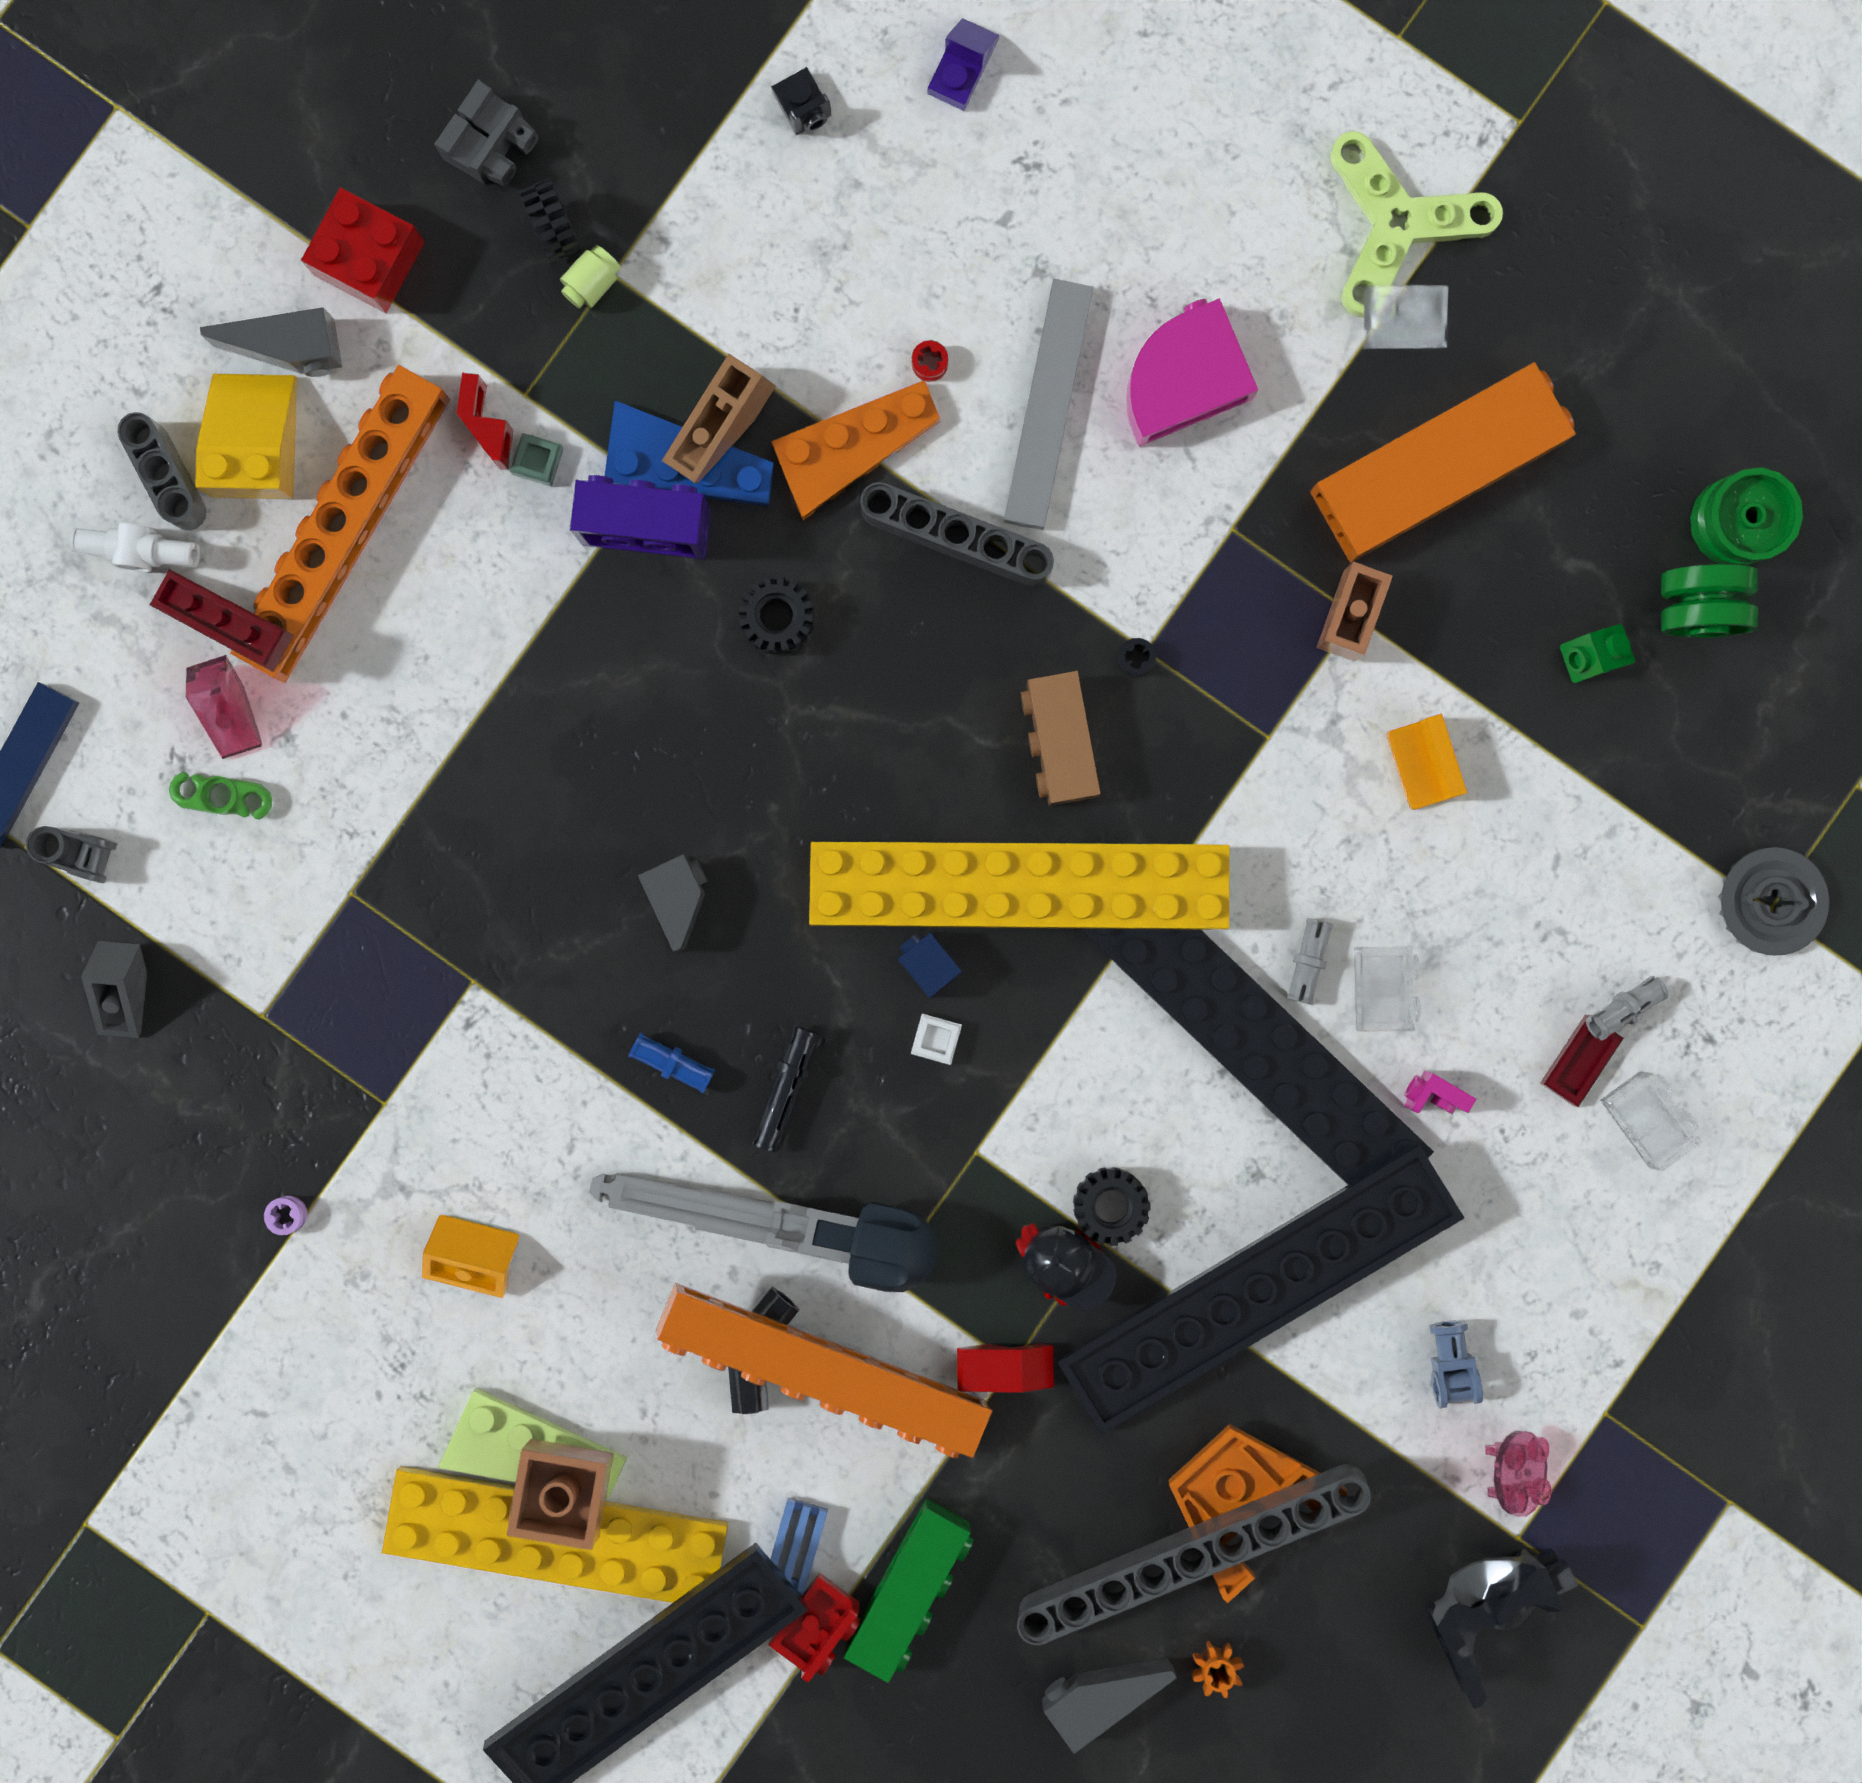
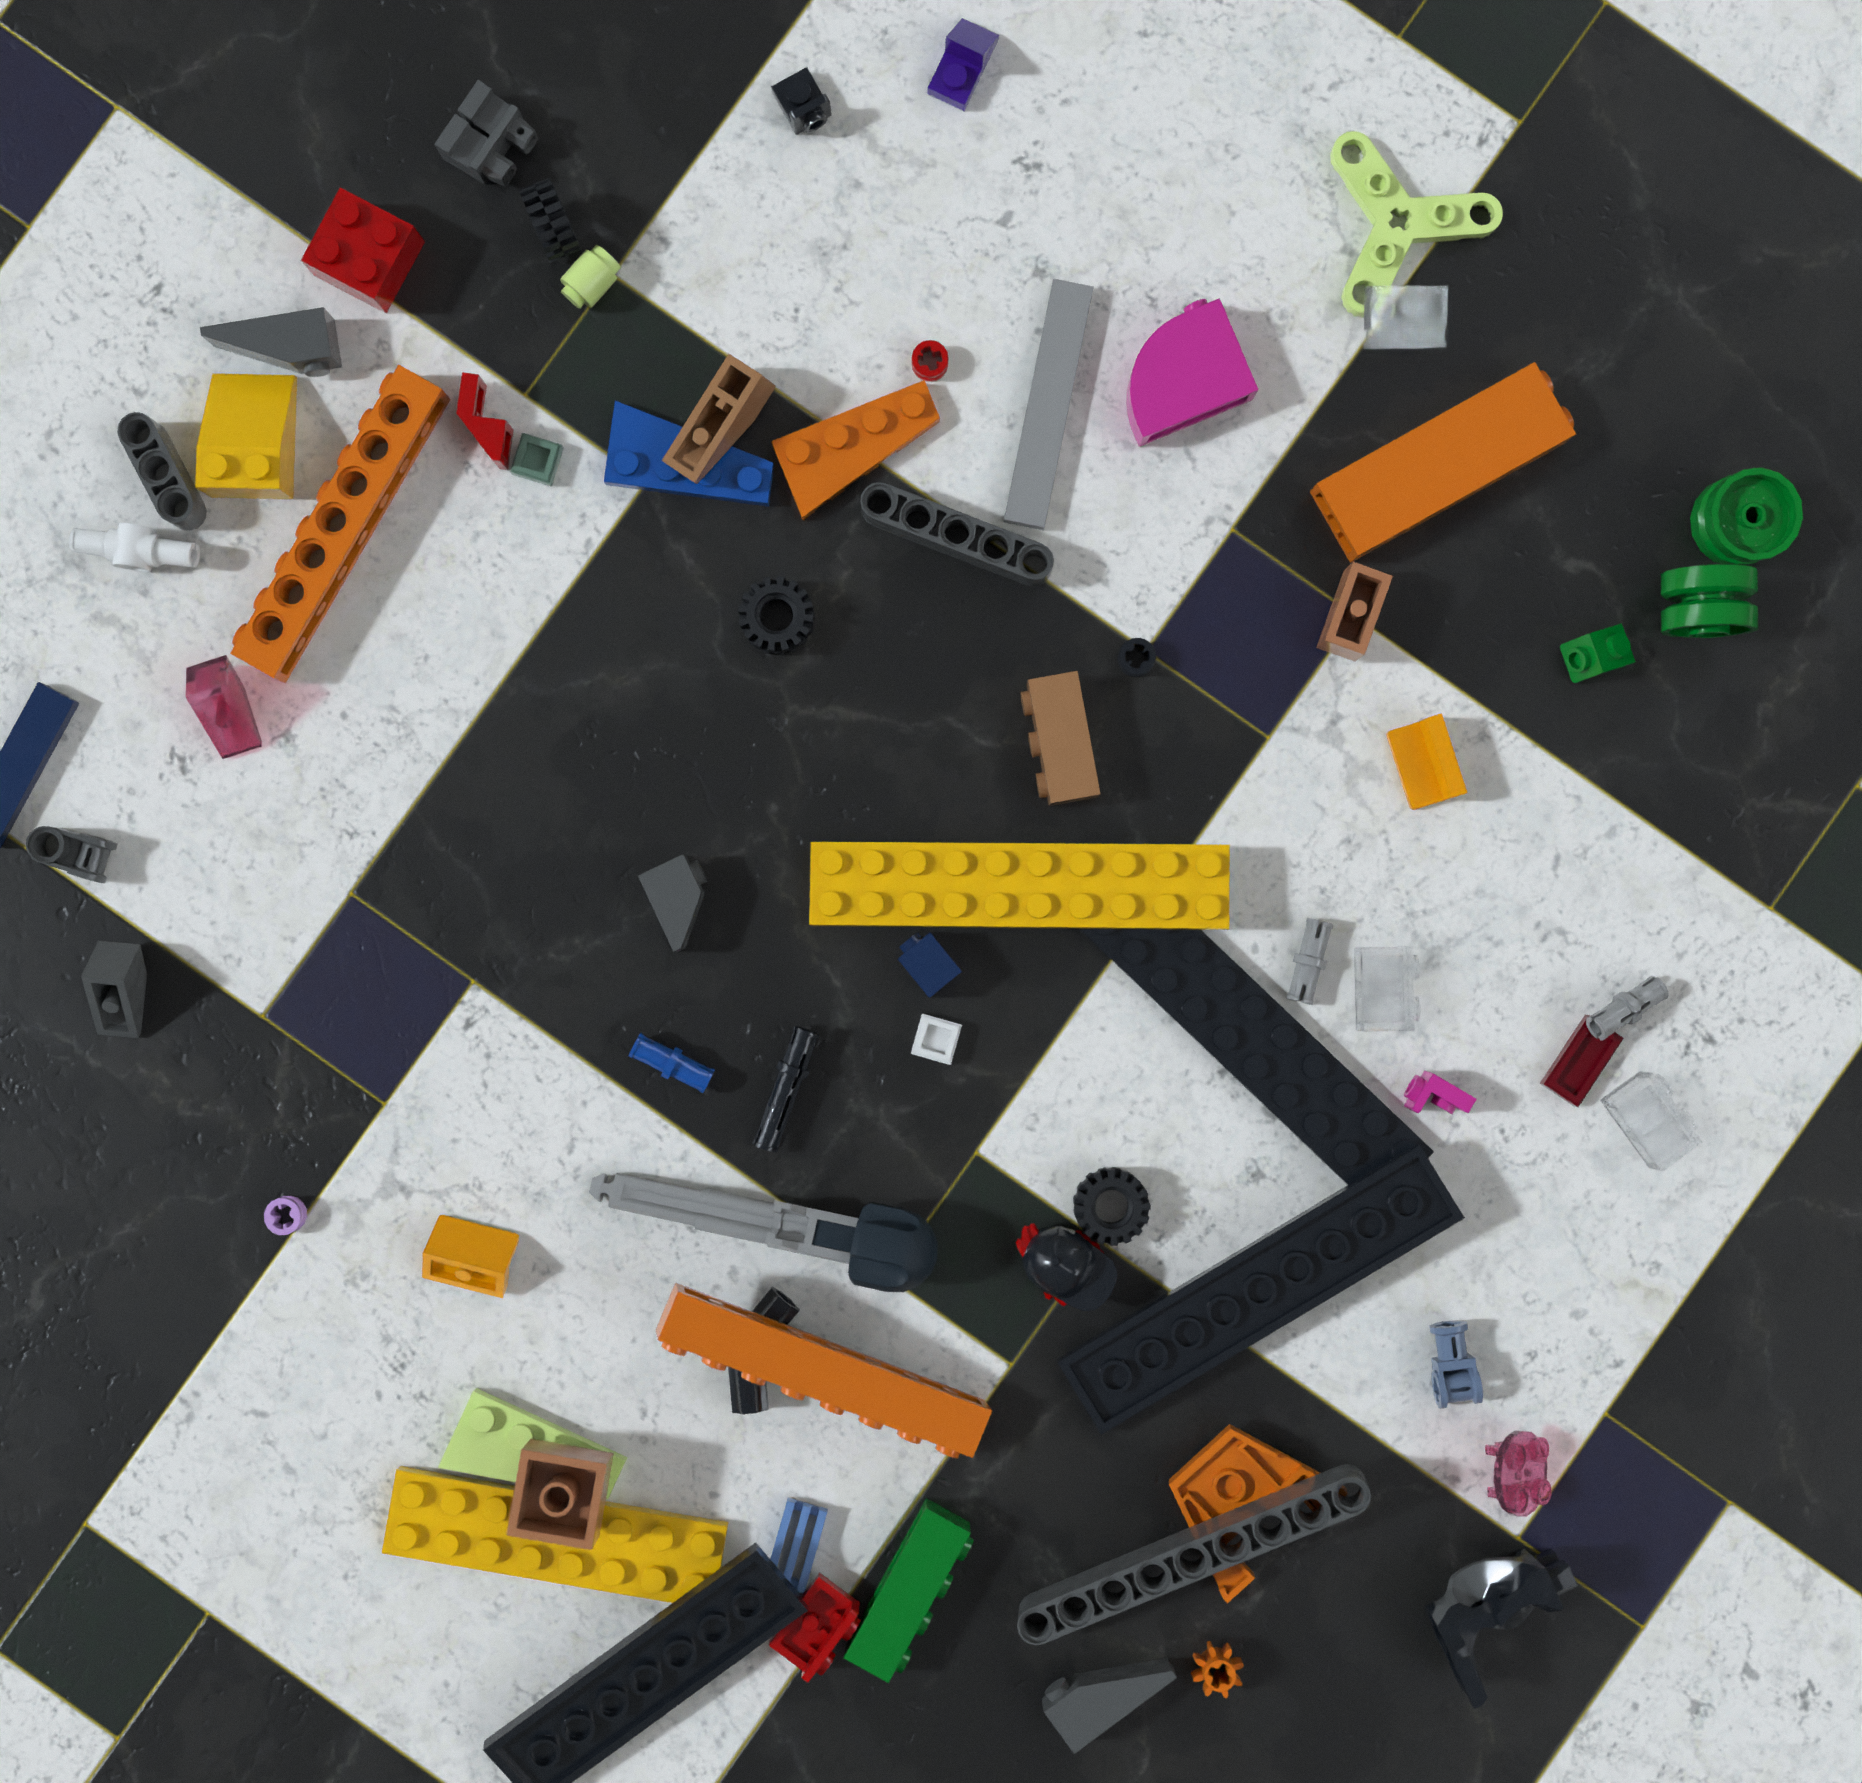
dark red tile [149,569,294,672] -> none
bright green piece [169,772,273,820] -> none
dark purple brick [570,475,711,560] -> none
red slope [957,1343,1054,1392] -> none
dark grey gear [1718,847,1830,956] -> none

